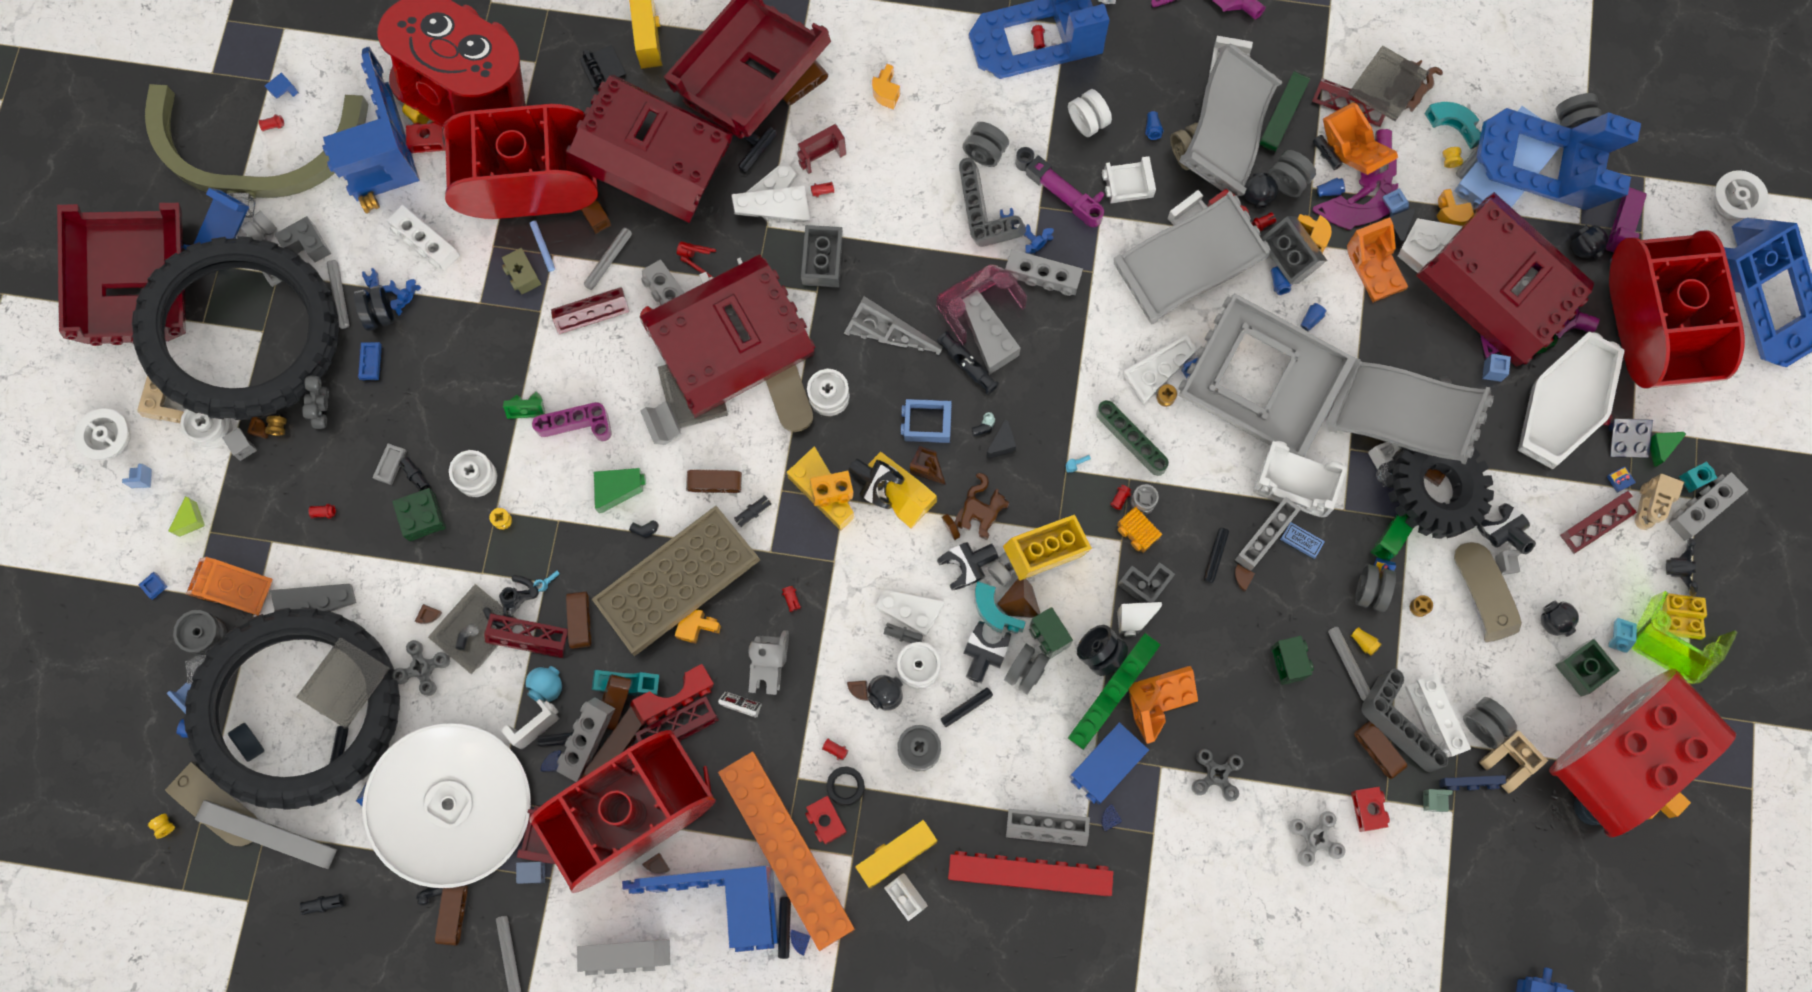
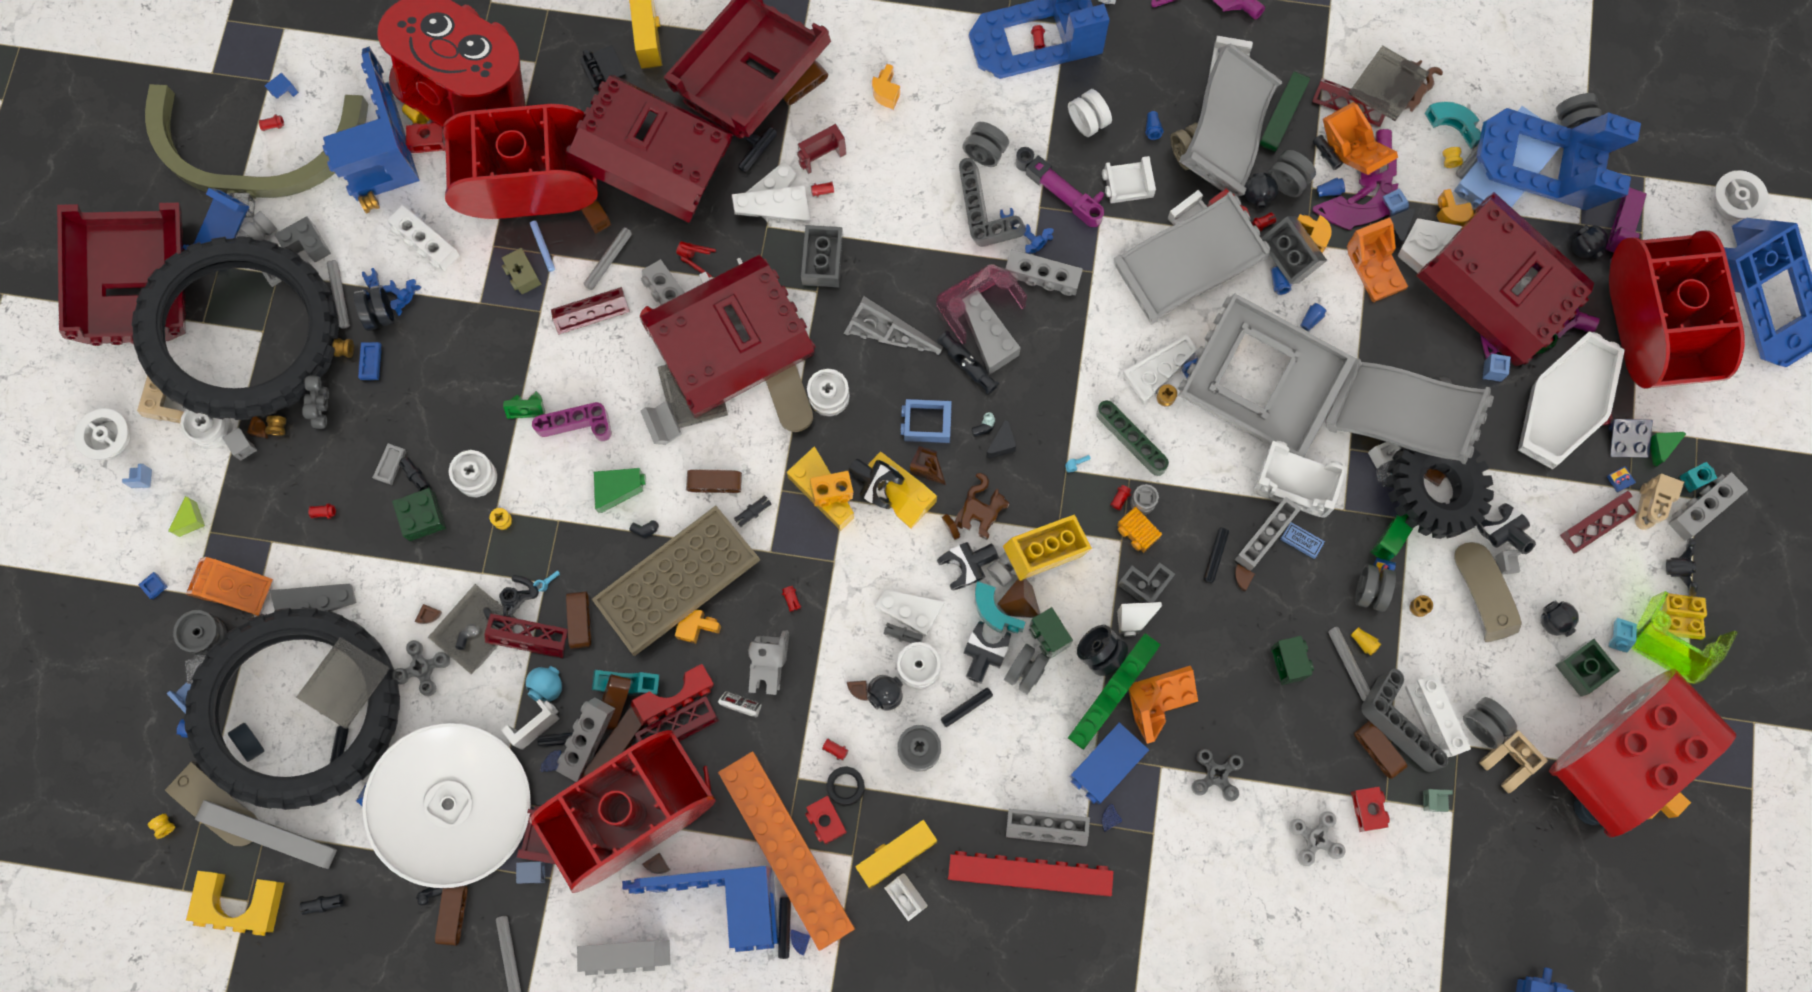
dark blue plate [1439,775,1506,791] -> none
none -> yellow arch [186,871,284,936]
none -> pearl gold wheel [333,338,354,358]

